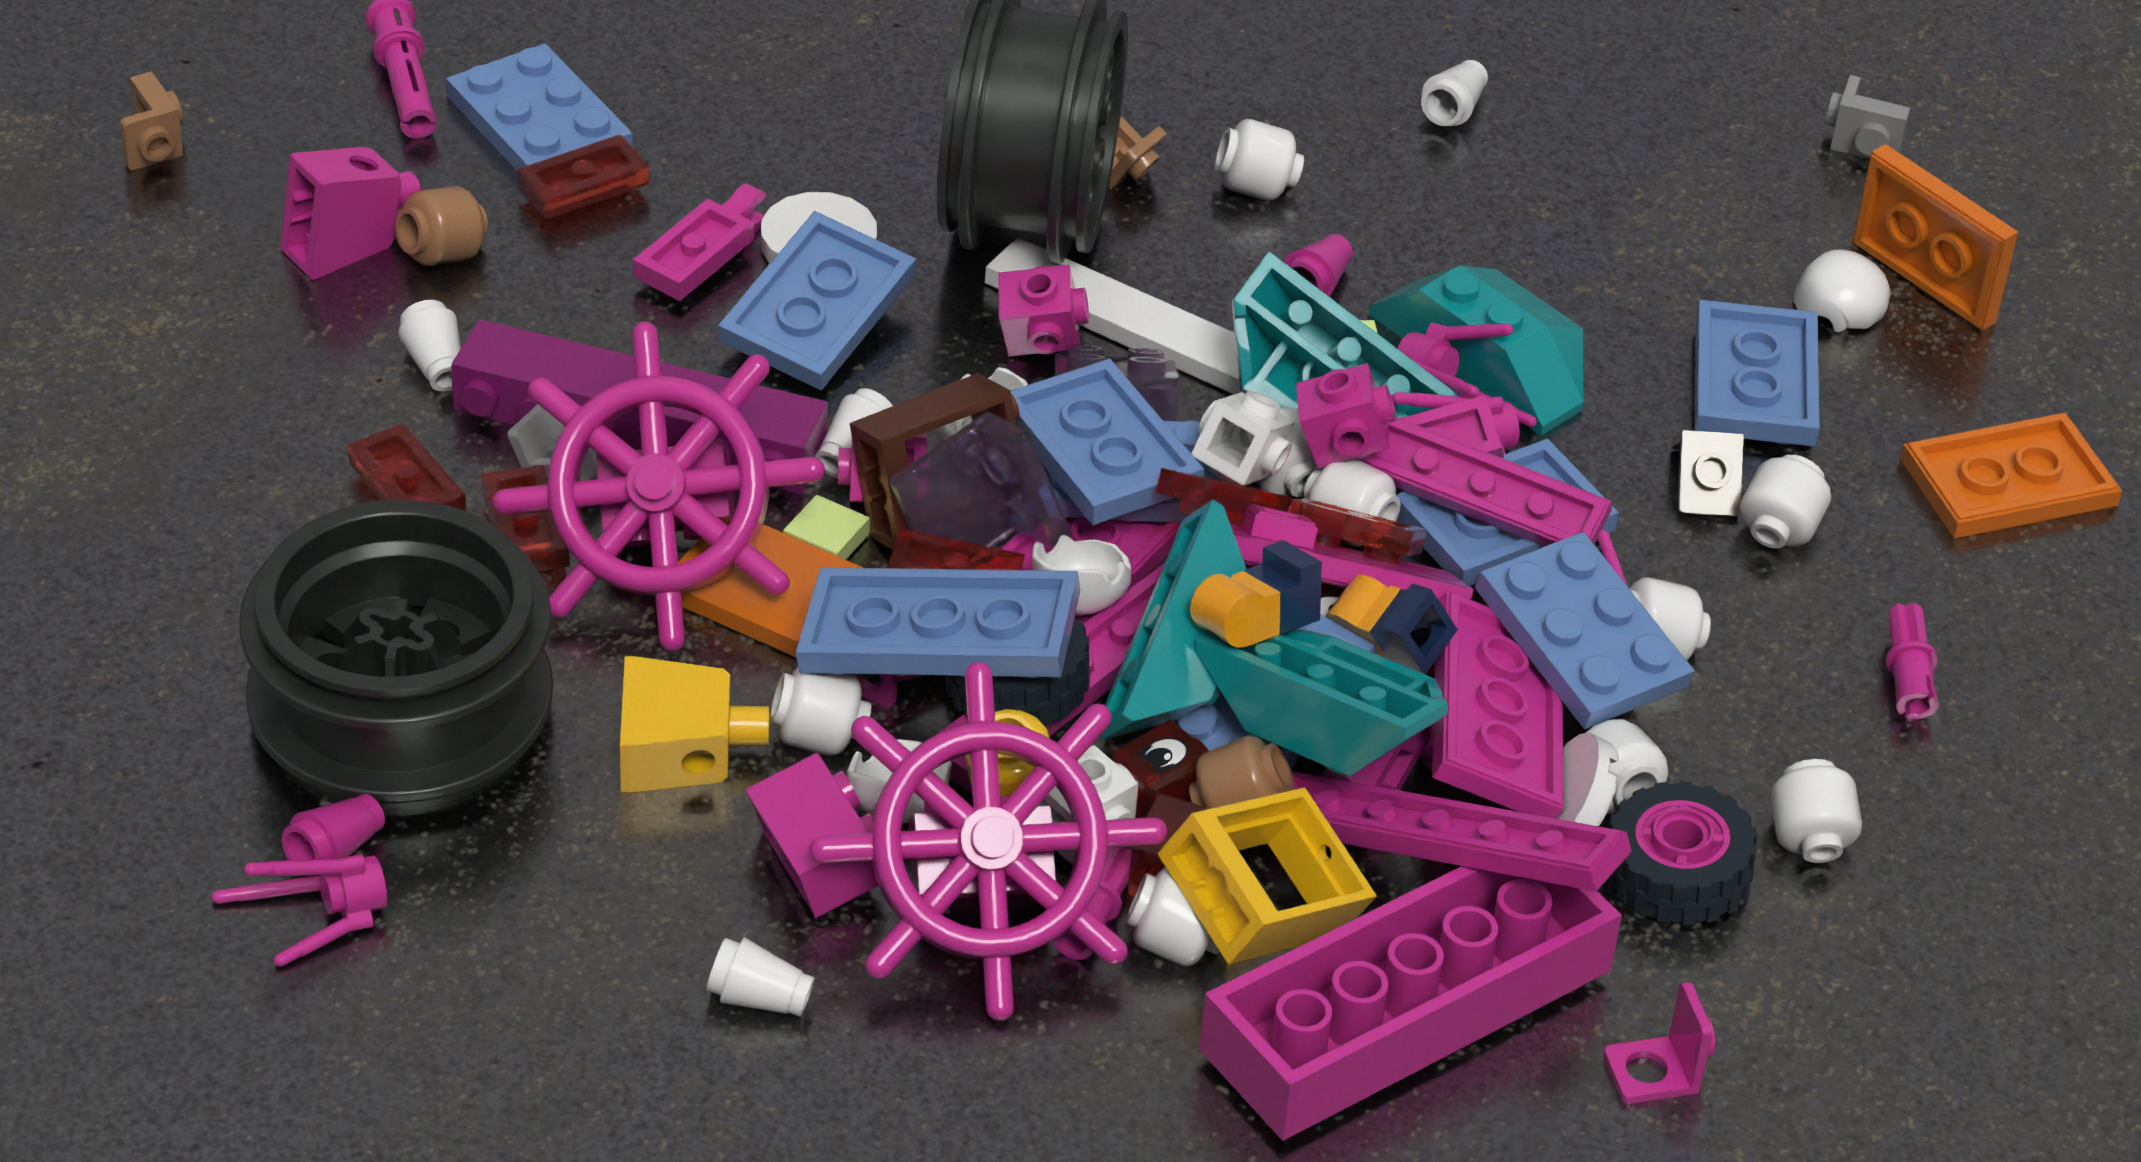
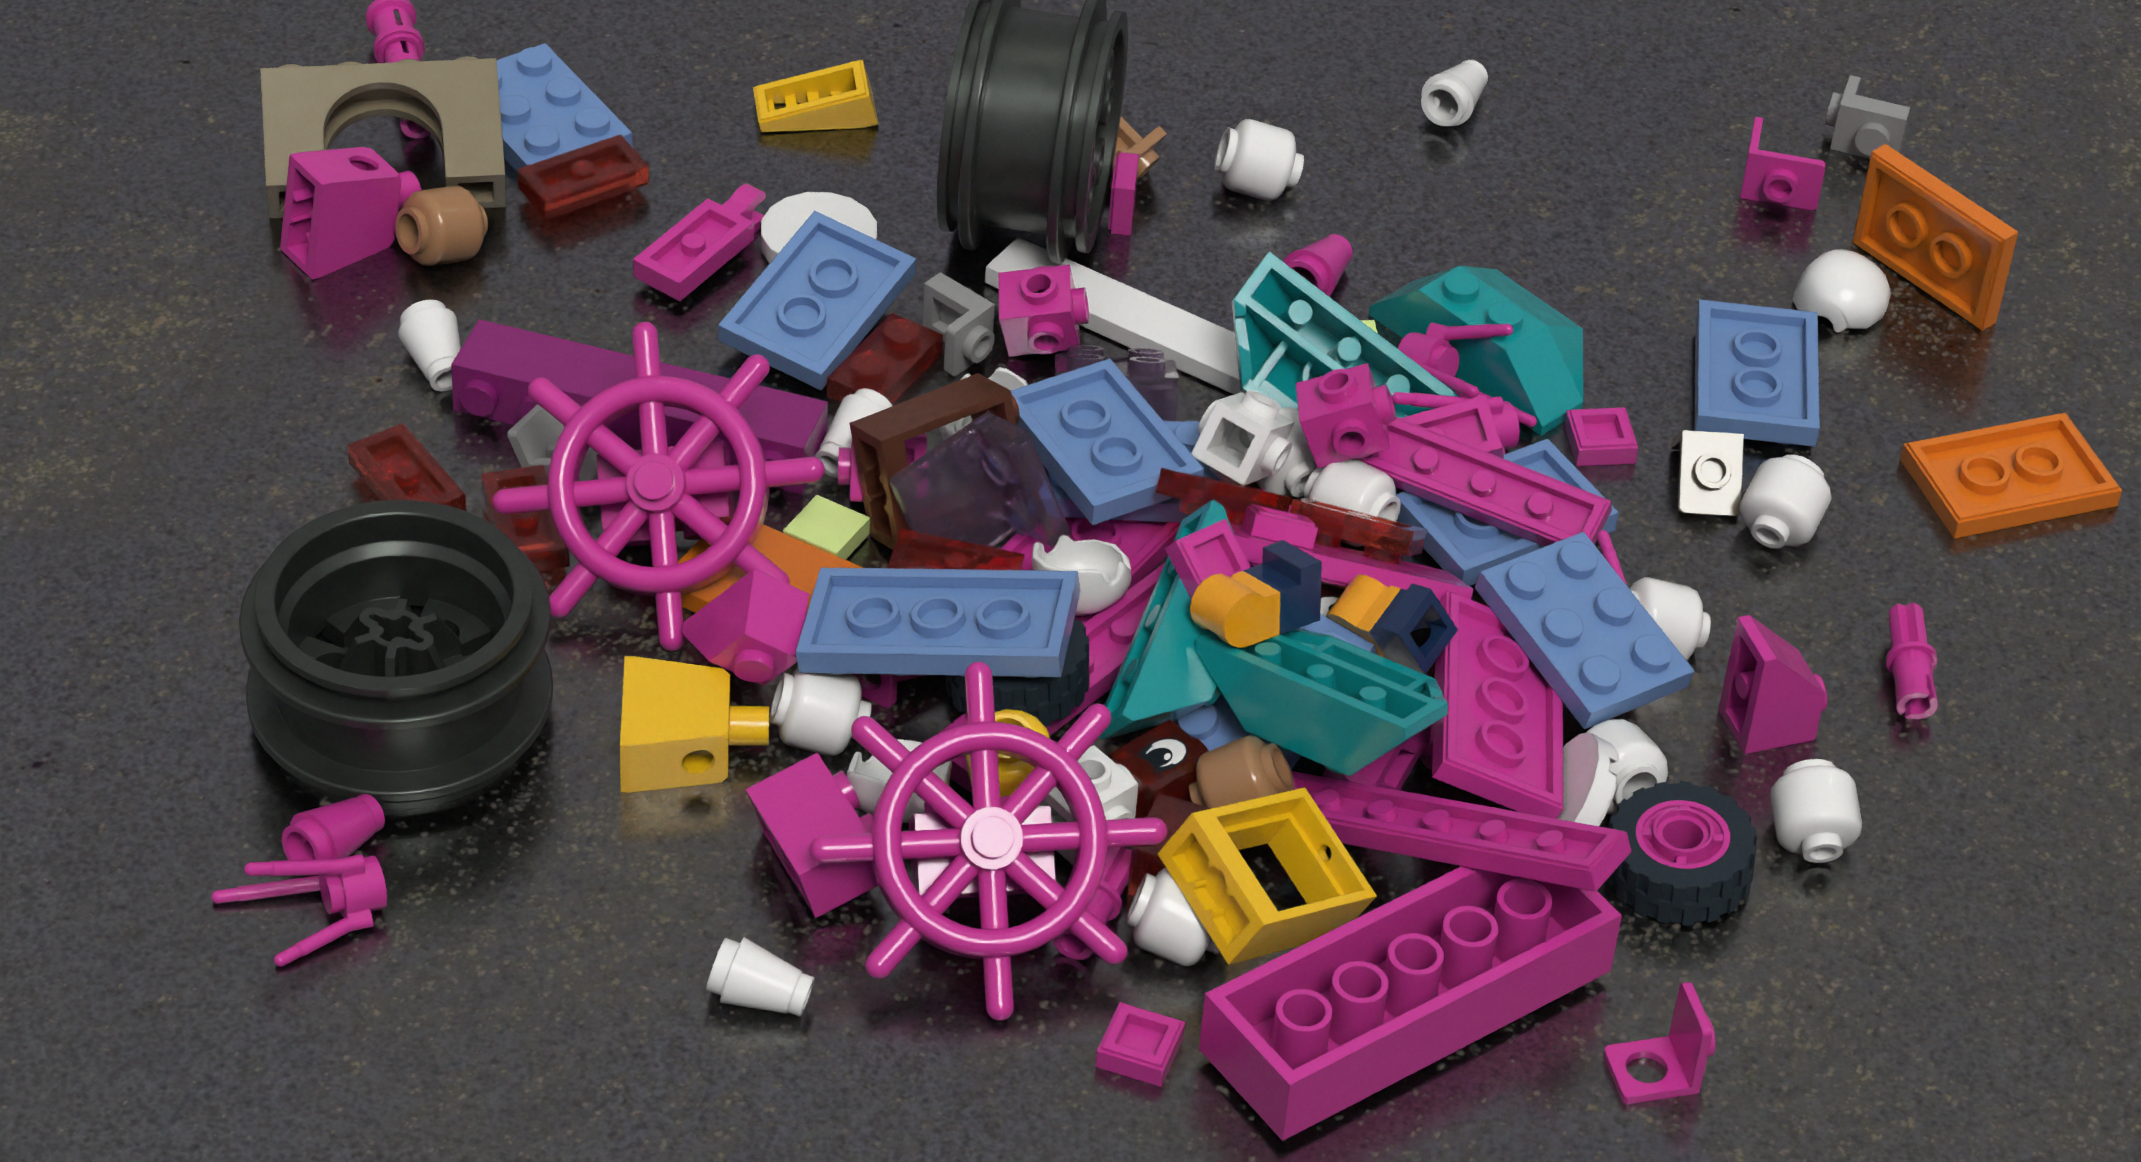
medium nougat bracket [120,71,183,170] -> none
none -> dark tan arch [260,56,506,218]
none -> dark pink slope [682,568,809,686]
none -> yellow slope [753,60,879,132]
none -> clear red plate [827,313,943,404]
none -> light grey bracket [922,272,995,377]
none -> dark pink tile [1095,1002,1186,1087]
none -> dark pink tile [1108,152,1139,236]
none -> dark pink tile [1165,519,1251,599]
none -> dark pink tile [1564,407,1638,466]
none -> dark pink slope [1718,615,1827,754]
none -> dark pink bracket [1740,116,1826,210]

